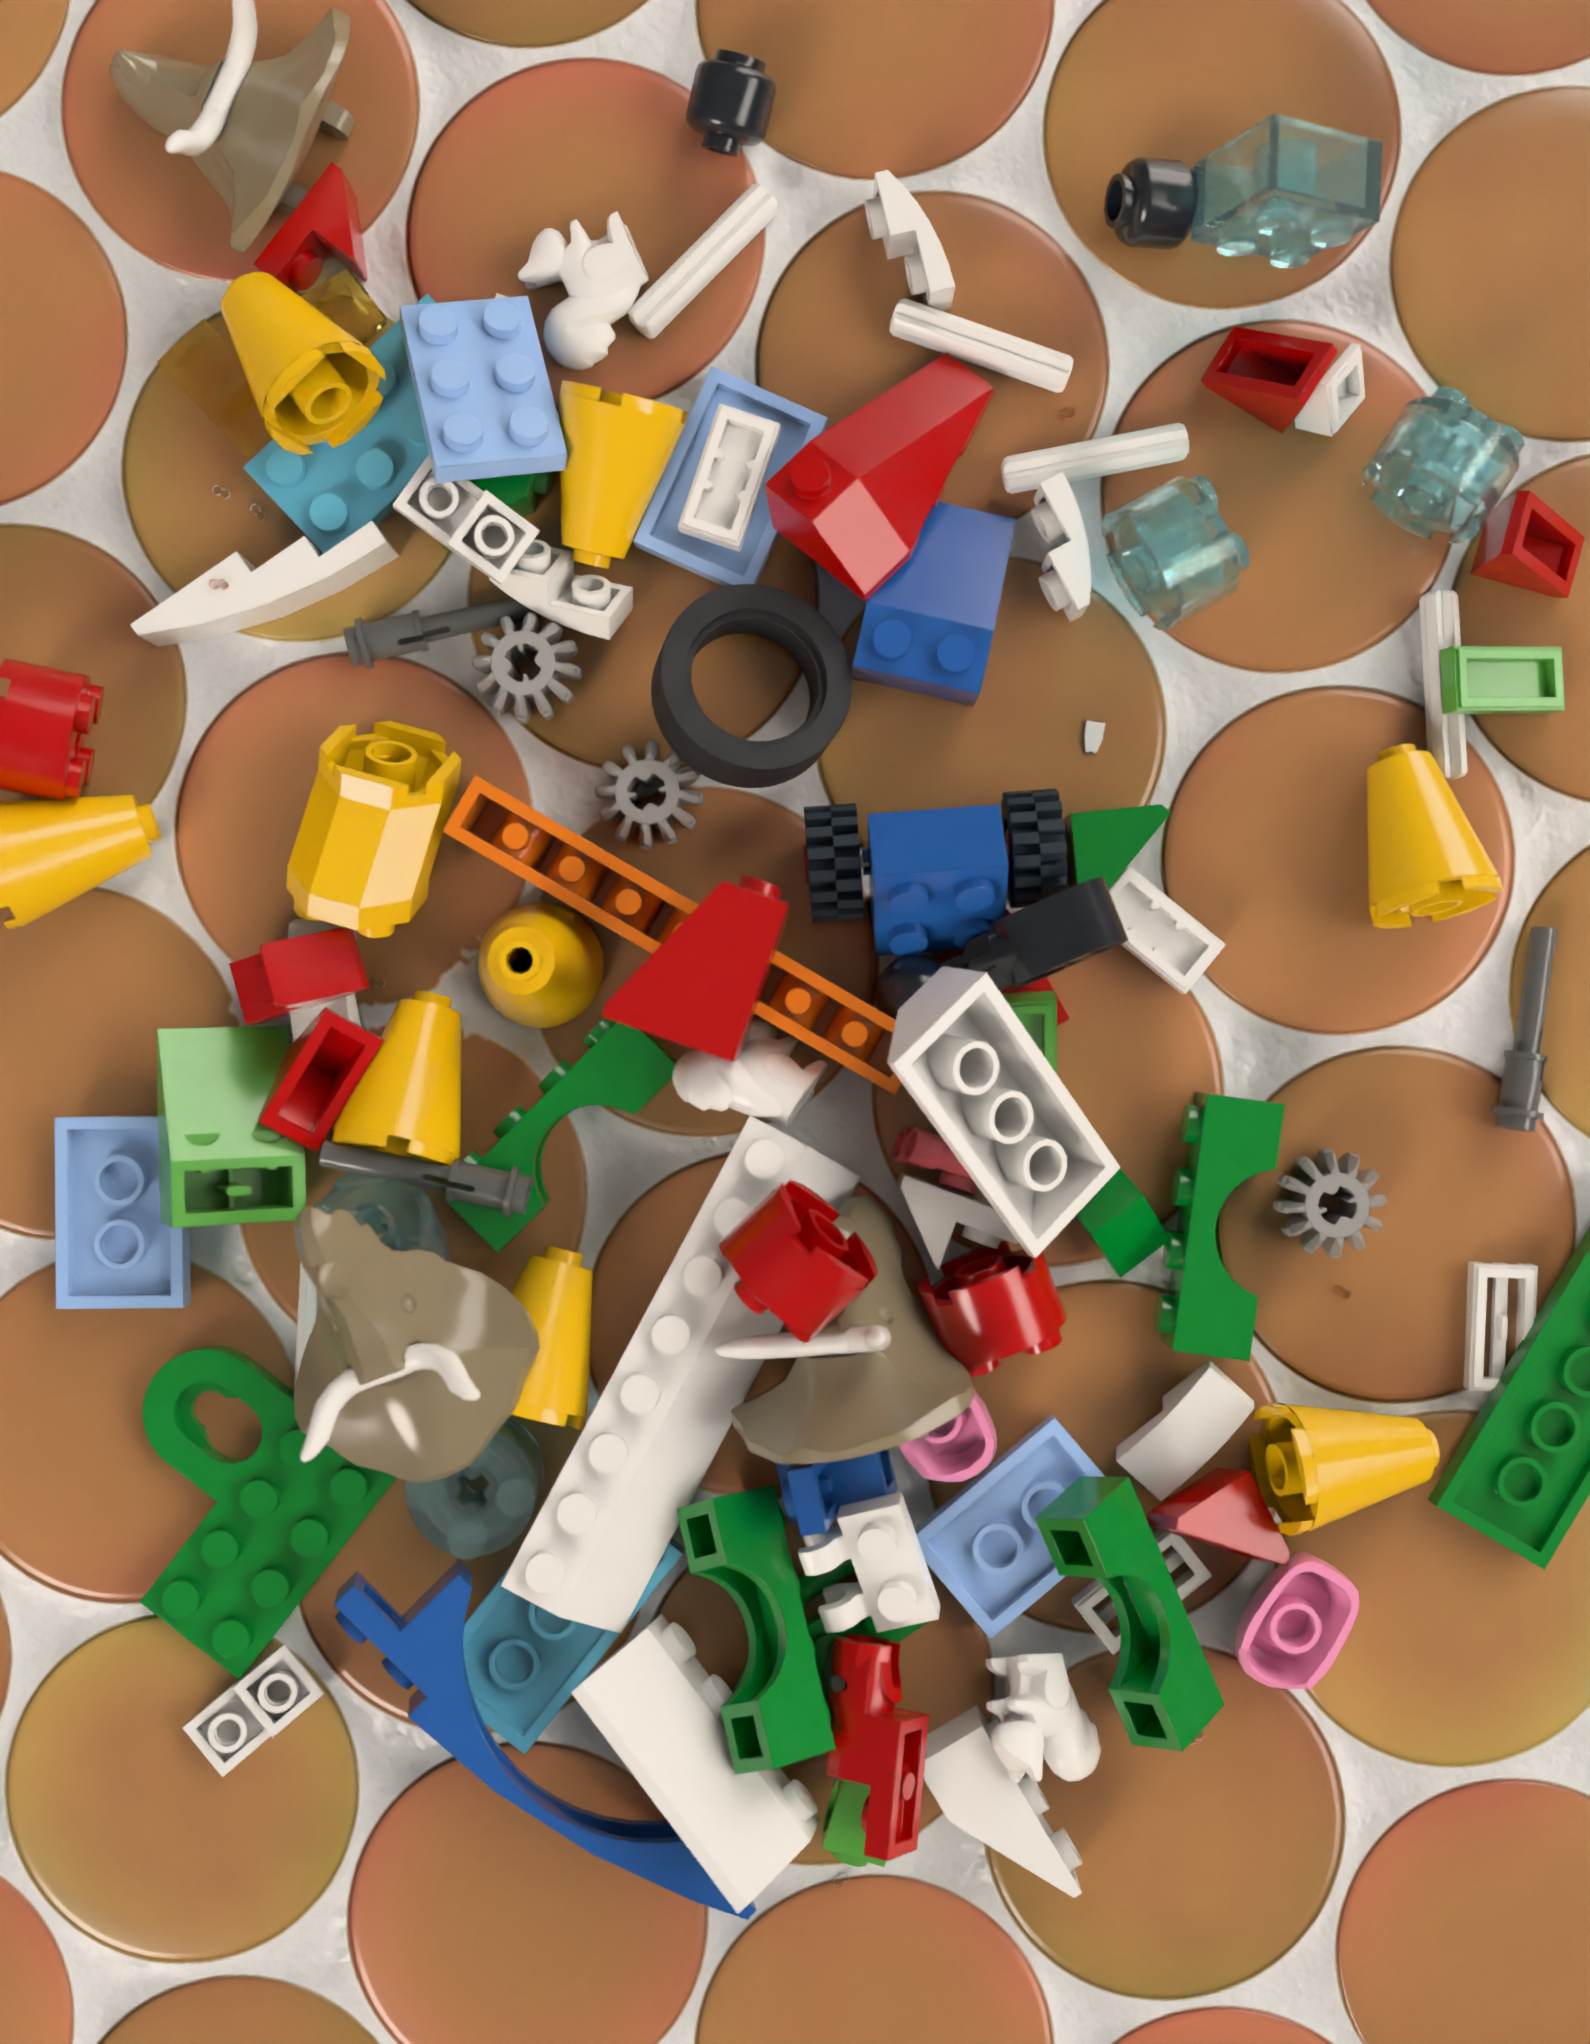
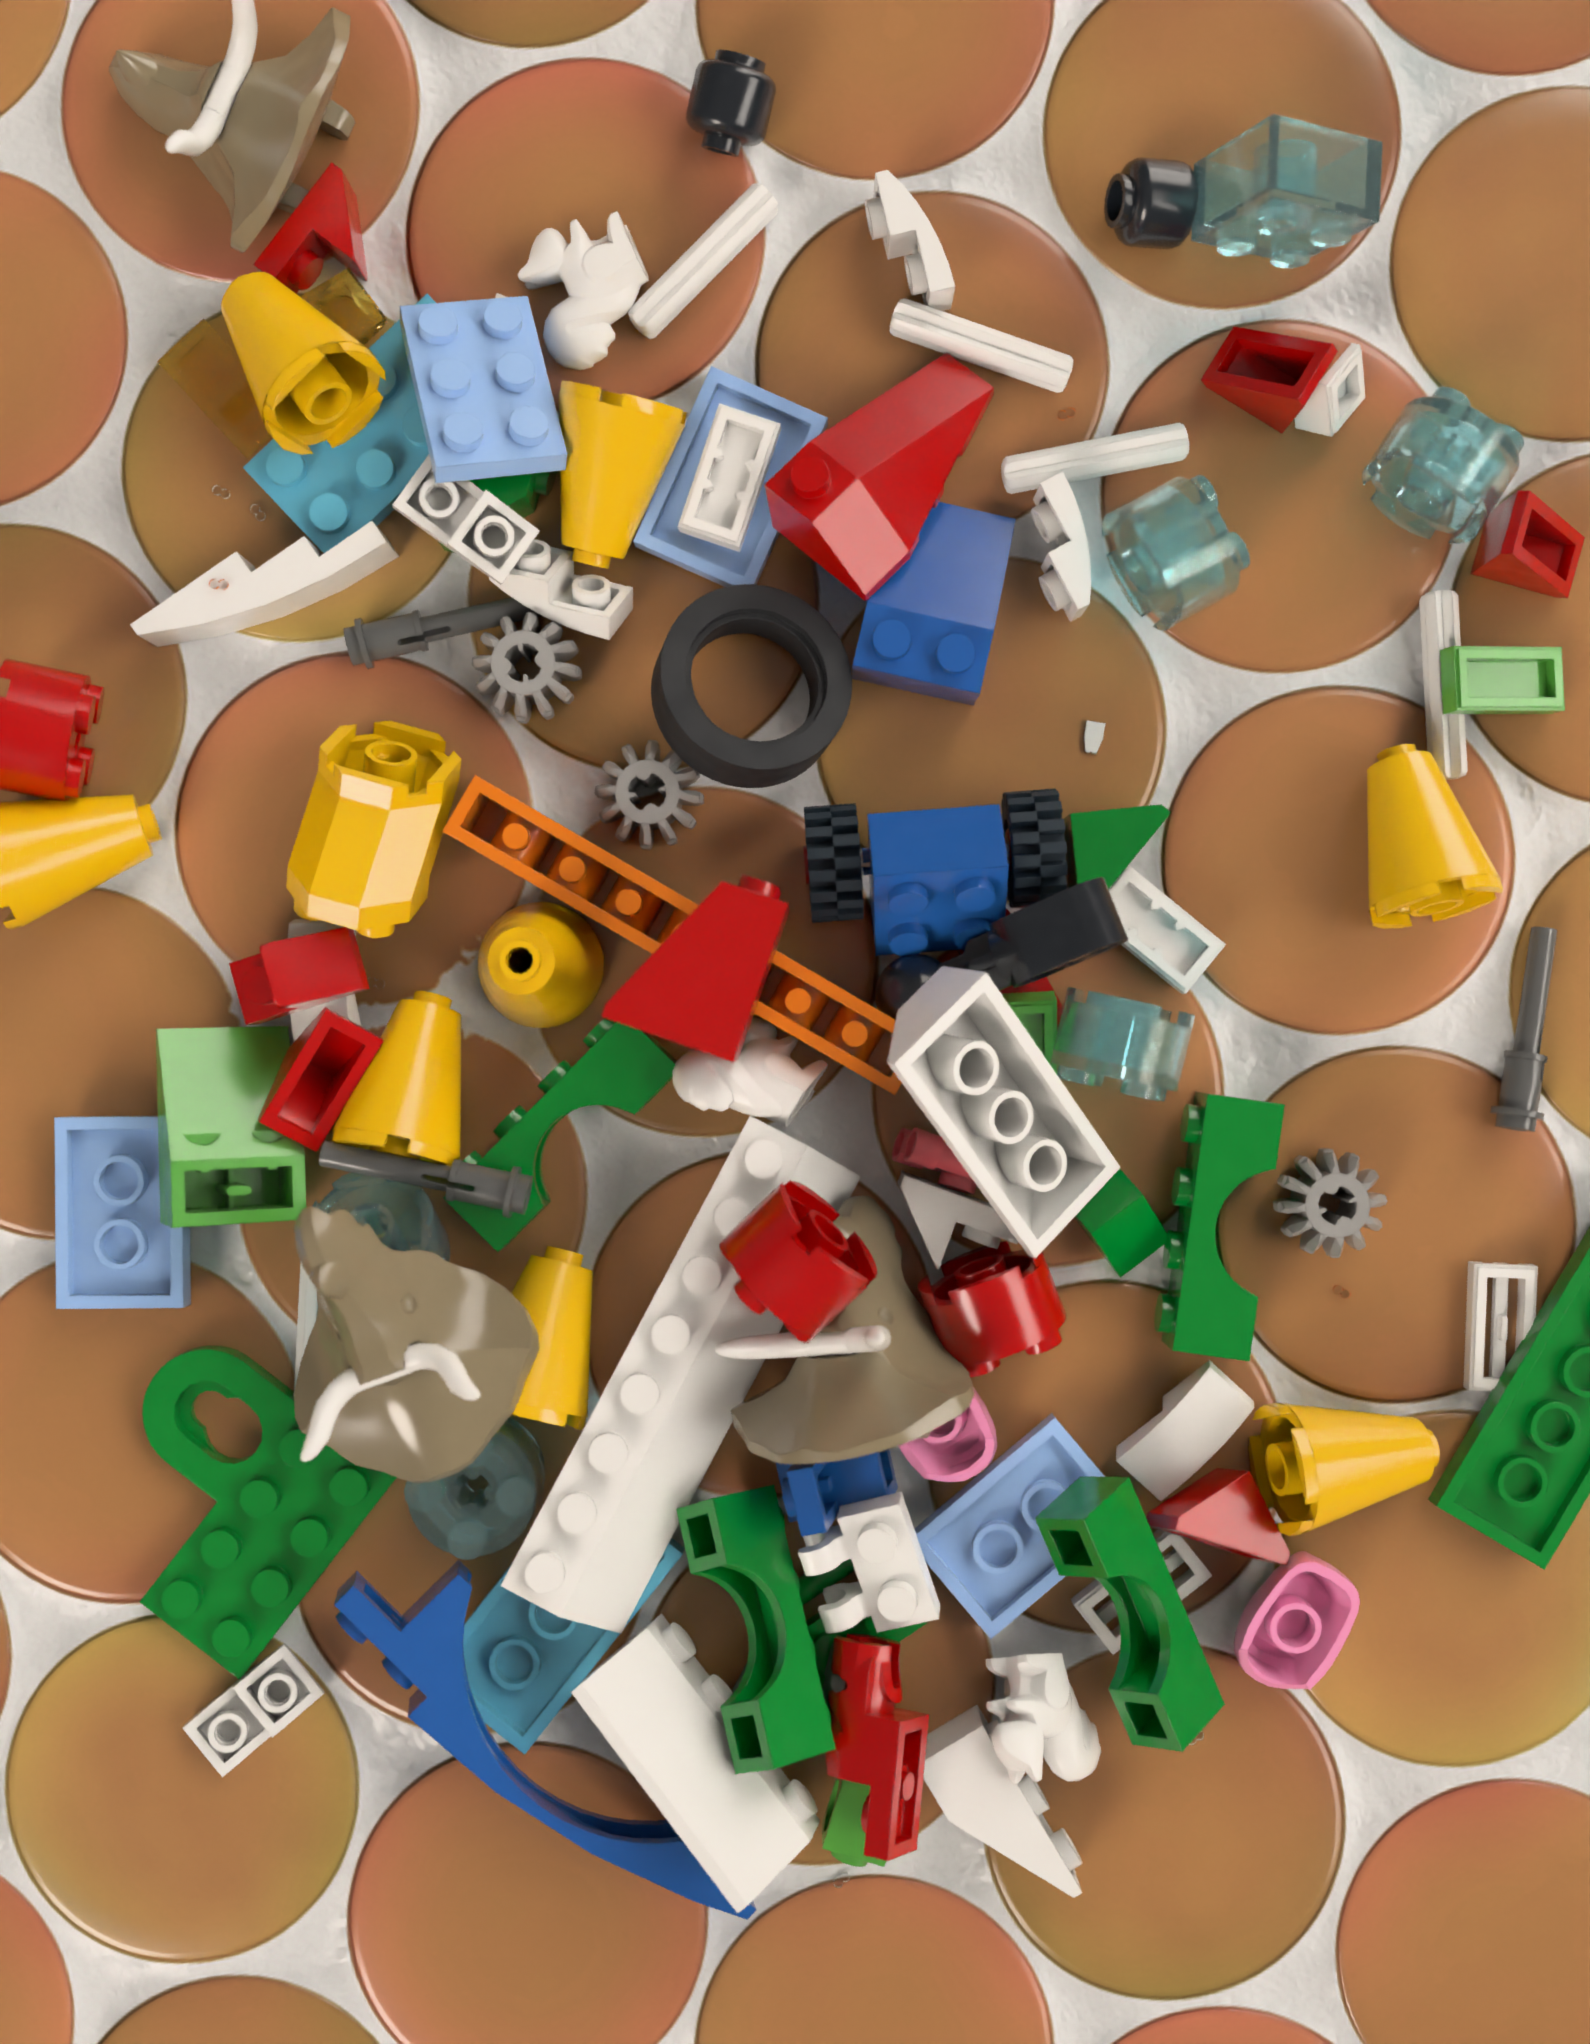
none -> clear light blue brick [1050,987,1195,1101]

